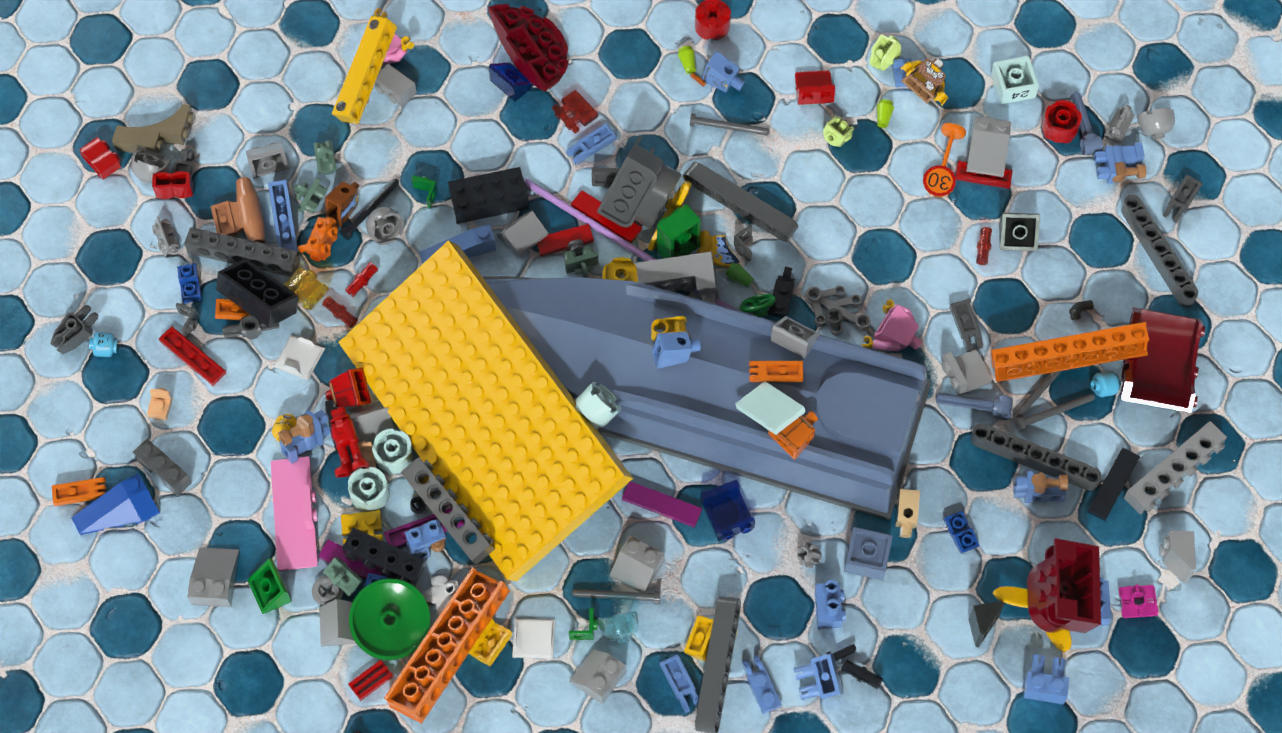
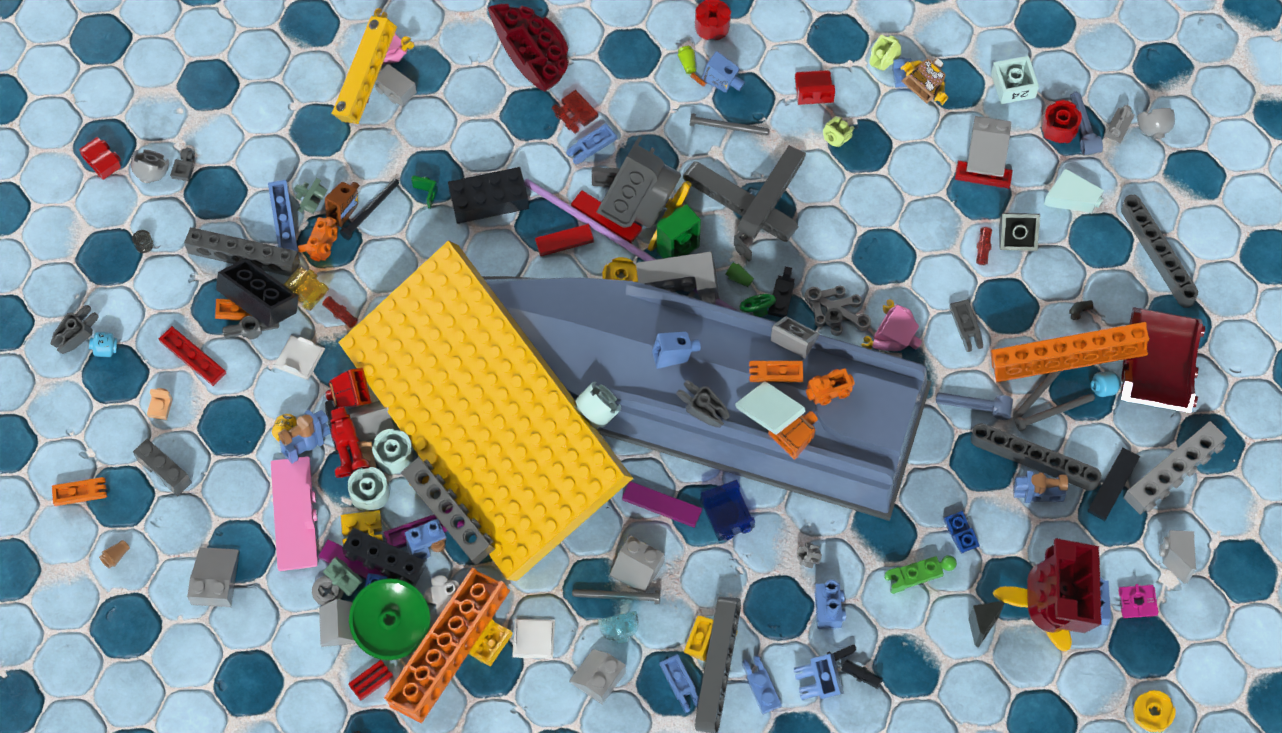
blue wedge [71,473,160,535] -> none
dark tan arch [112,104,195,153] -> none
red brick [152,171,194,199] -> none
light grey hinge [152,217,179,258] -> none
dark grey bracket [175,303,199,339] -> none
blue slope [177,263,202,304] -> none
nougat plate [211,177,266,244] -> none
light grey slope [246,142,289,179] -> none
green slope [247,558,291,614] -> none
sand green hips [313,140,337,175] -> none
red pin [345,262,378,297] -> none
light grey cylinder [366,207,405,245] -> none
black hinge [410,496,426,514] -> none
medium blue slope [419,224,496,264] -> none
clear blue slope [488,62,534,102] -> none
light grey slope [497,211,549,256] -> none
sand green hips [564,246,599,278] -> none
dark grey bush [567,239,585,256] -> none
green bracket [569,608,598,640] -> none
yellow piece [651,316,690,342] -> none
arm [696,230,740,267] -> none
sand blue container [844,527,893,581] -> none
lime cone [877,99,895,128] -> none
tan torso [895,489,920,538] -> none
orange piece [923,123,966,197] -> none
light grey bracket [941,350,992,395] -> none
medium blue brick [1023,654,1069,705] -> none
medium blue hips [1093,142,1146,184] -> none
dark grey hinge [1163,175,1203,223] -> none
none -> medium nougat cone [99,540,130,568]
none -> clear smoke wheel [132,230,154,253]
none -> dark grey hinge [676,380,730,428]
none -> dark grey beam [737,145,806,238]
none -> orange brick [806,368,855,406]
none -> bright green plate [885,555,957,594]
none -> light aqua slope [1044,169,1104,213]
none -> yellow plate [1133,690,1176,733]

